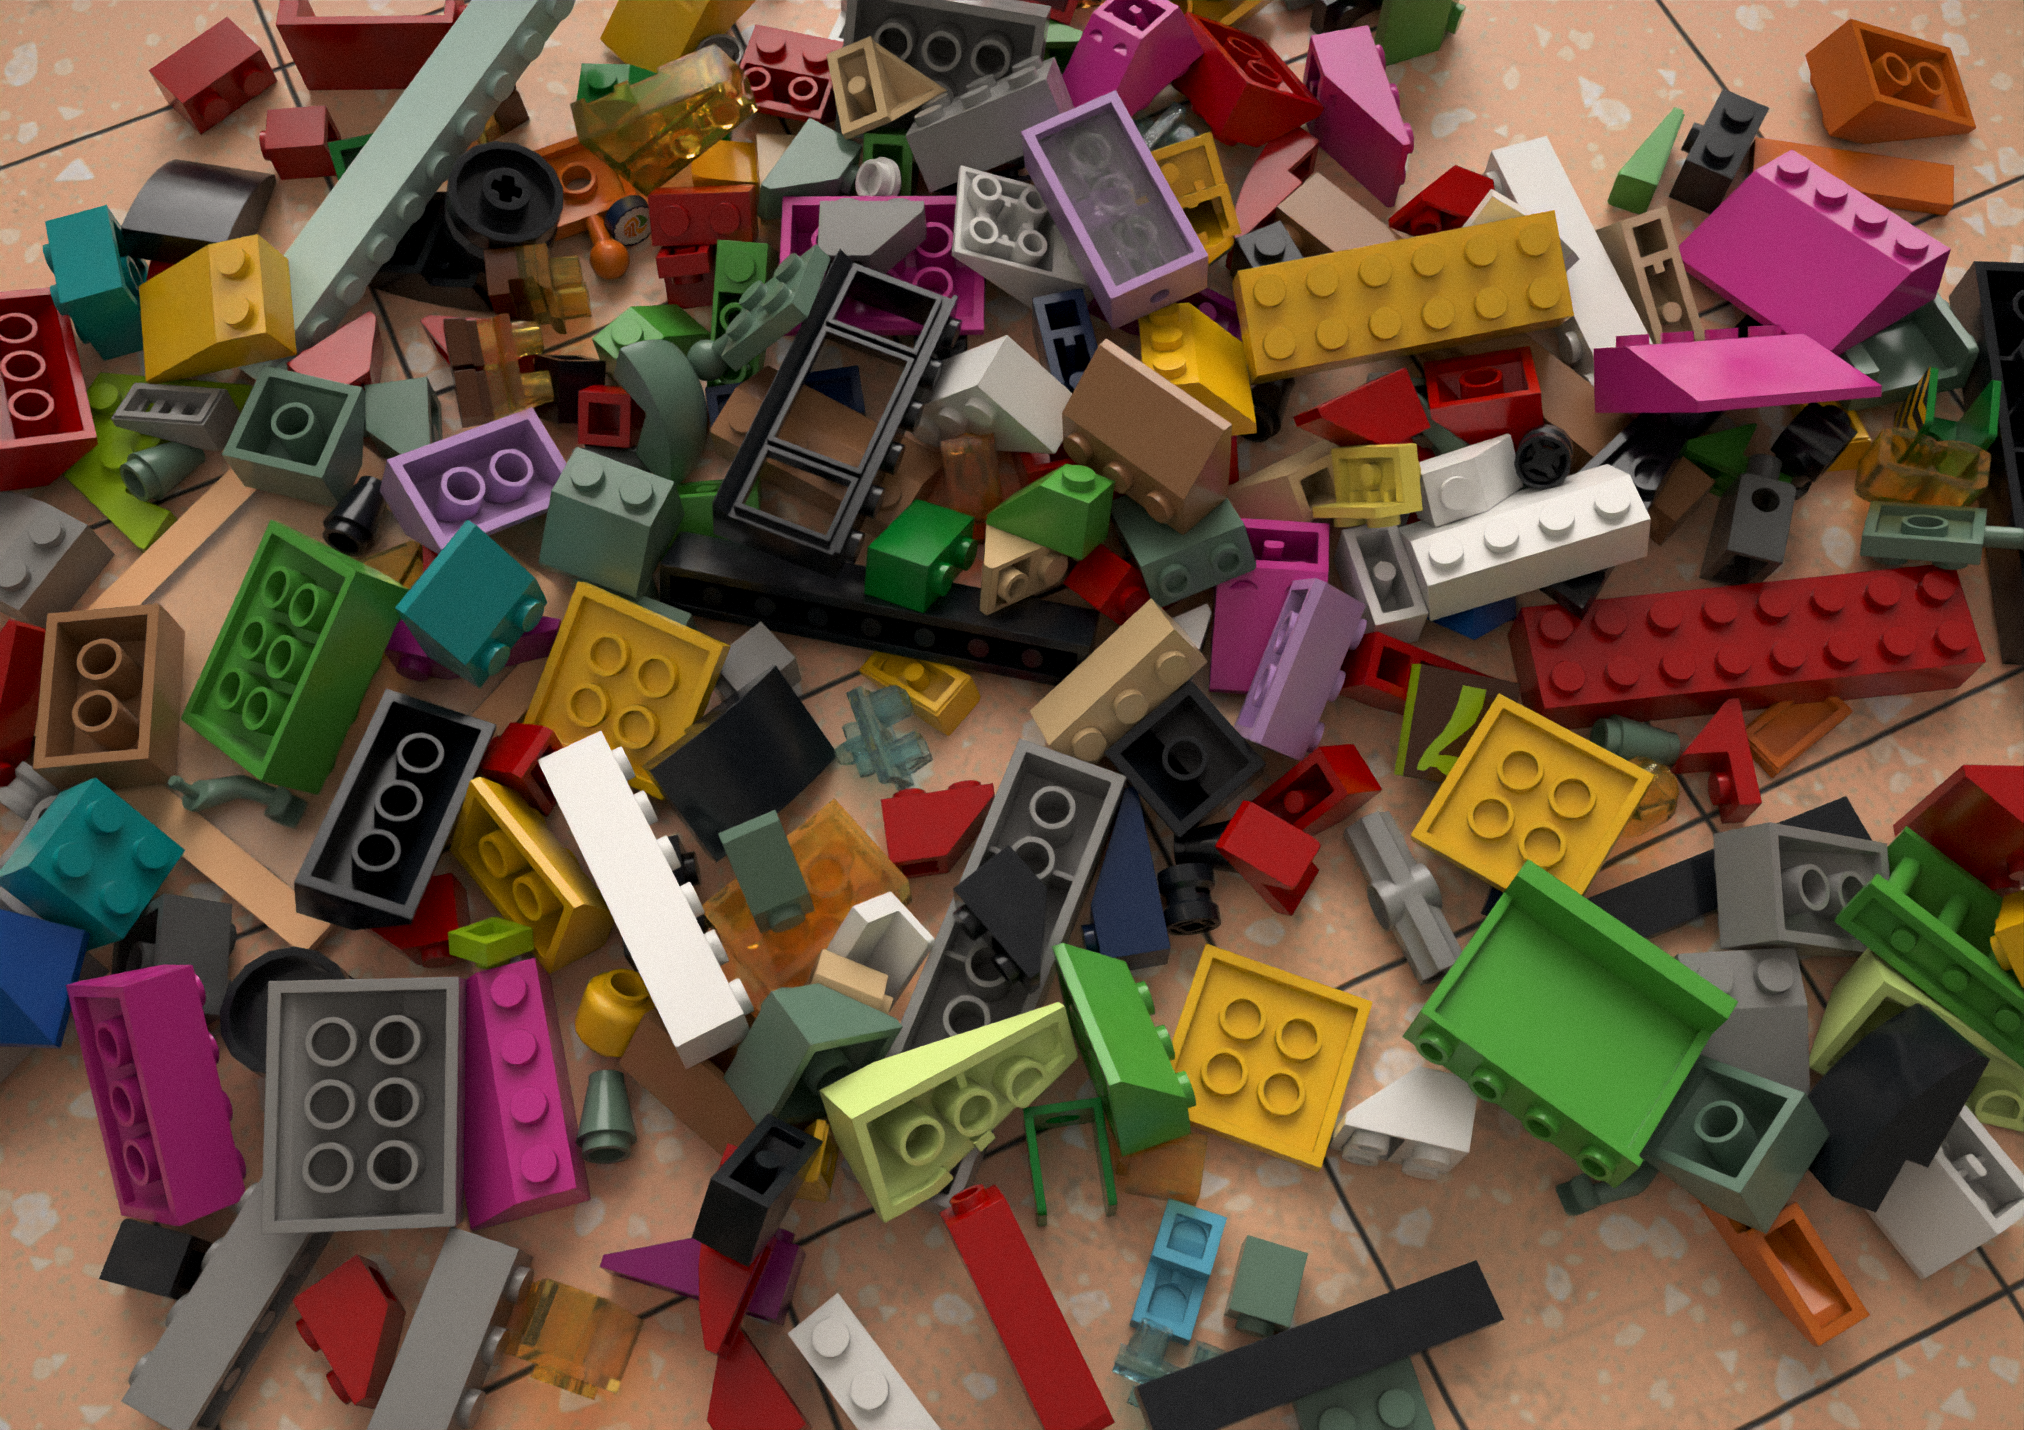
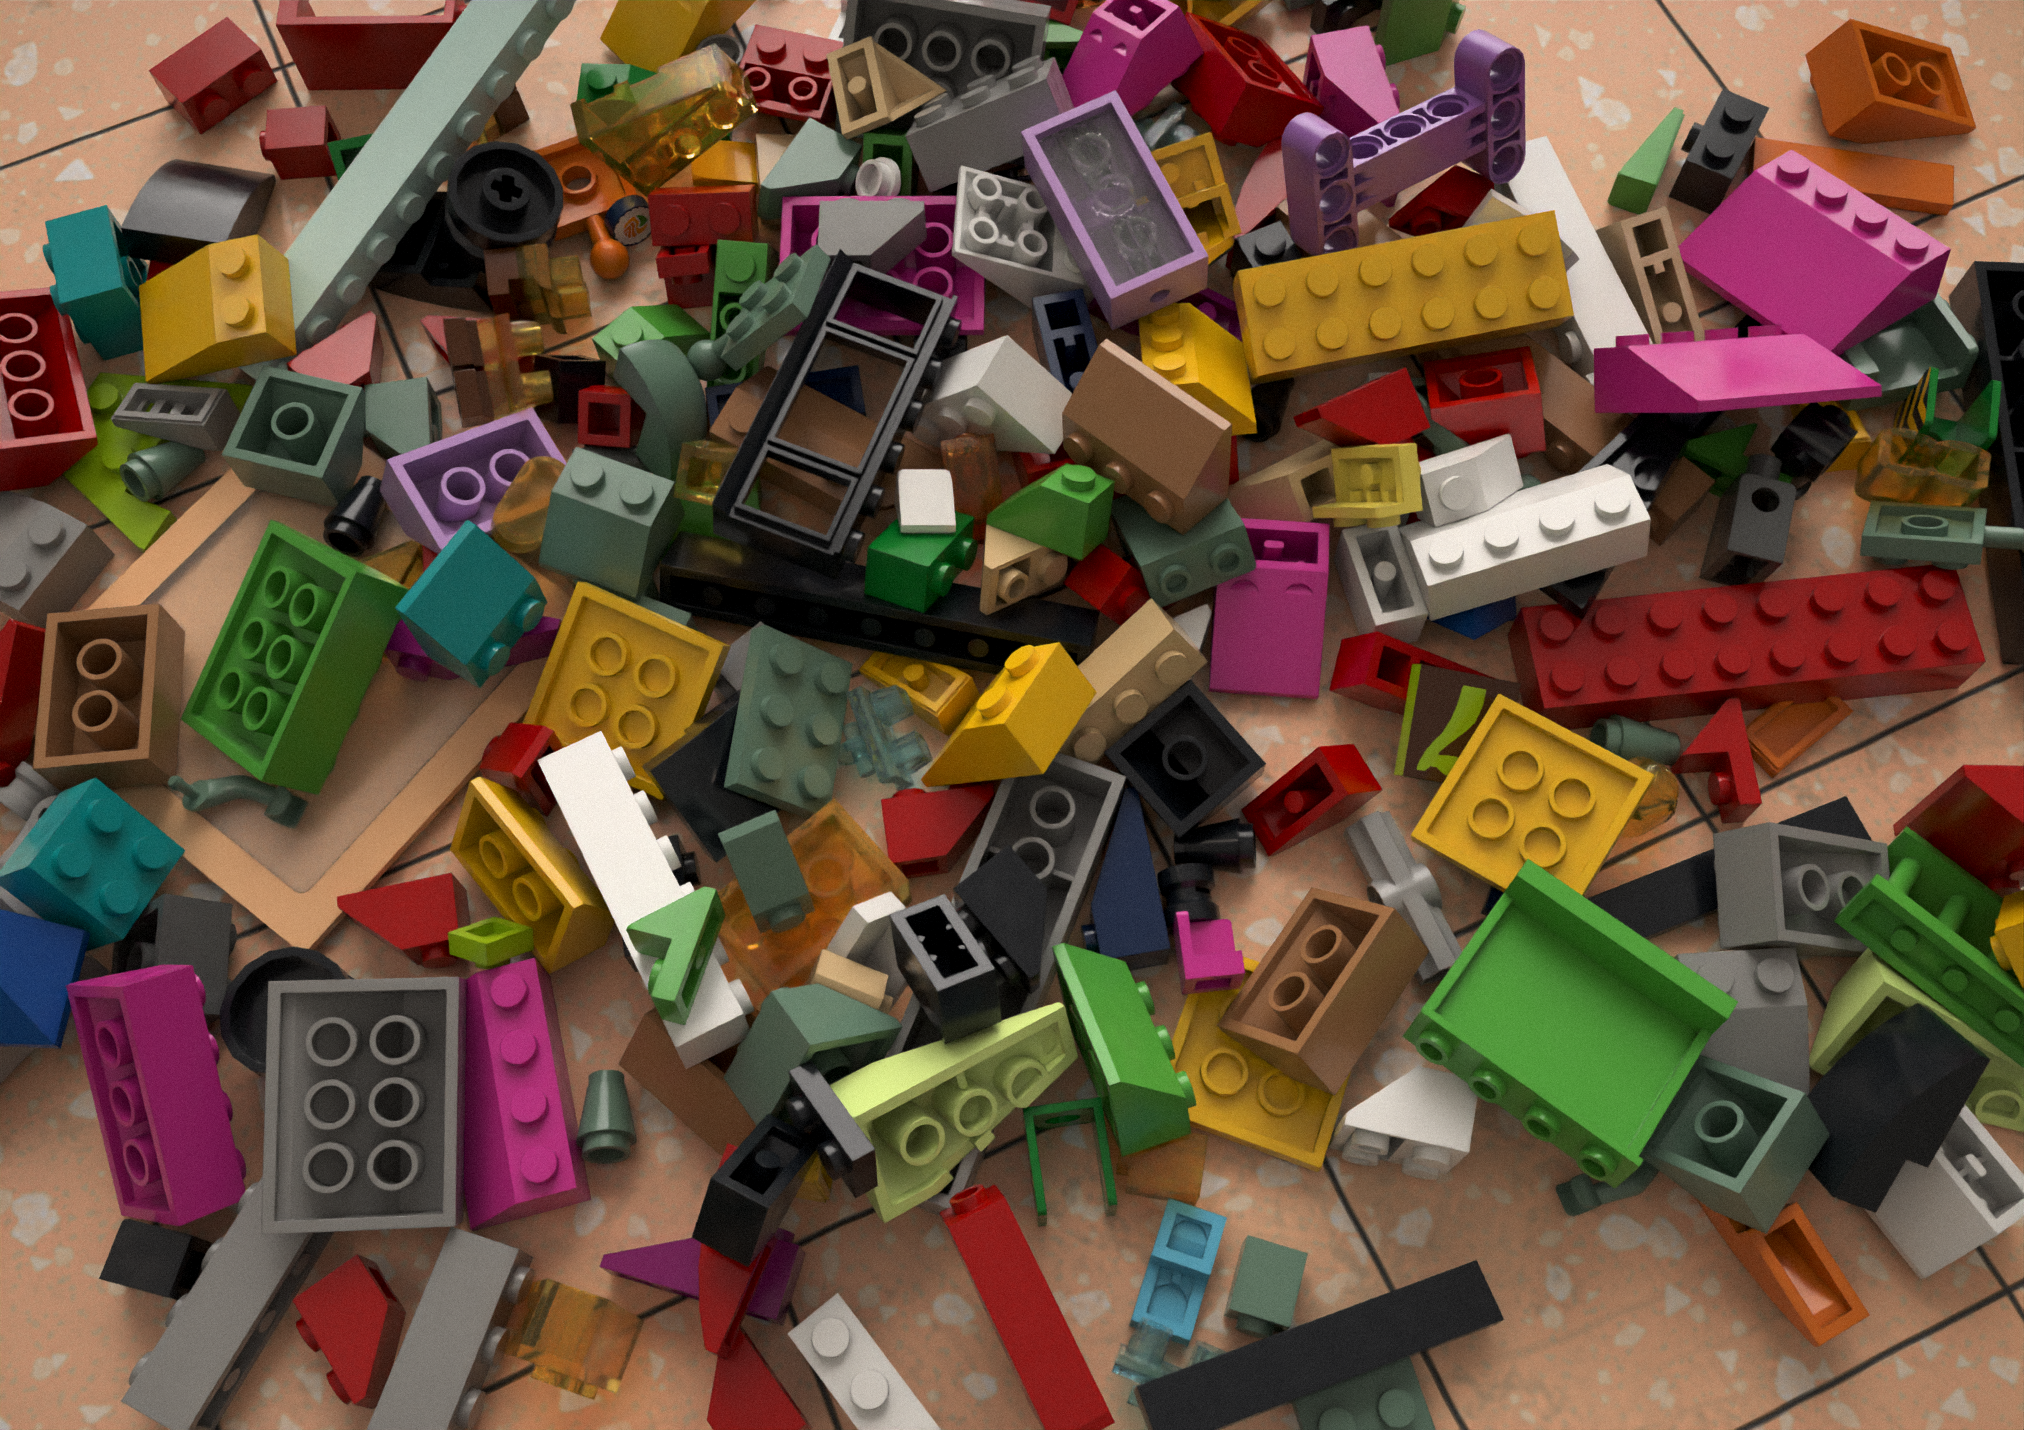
black slope [294,688,496,931] -> none
yellow head [575,968,656,1058] -> none
red slope [1214,800,1321,916] -> none
lavender slope [1234,578,1367,761] -> none
black wheel [1514,424,1574,490] -> none
none -> clear yellow tile [491,456,565,553]
none -> bright green slope [626,886,726,1025]
none -> clear yellow brick [673,440,739,506]
none -> sand green plate [724,625,853,822]
none -> black plate [786,1060,878,1198]
none -> black brick [889,894,1002,1044]
none -> white slope [894,469,956,533]
none -> yellow slope [921,642,1097,787]
none -> dark pink panel [1172,911,1245,995]
none -> medium nougat slope [1217,887,1429,1095]
none -> medium lavender beam [1281,29,1526,256]

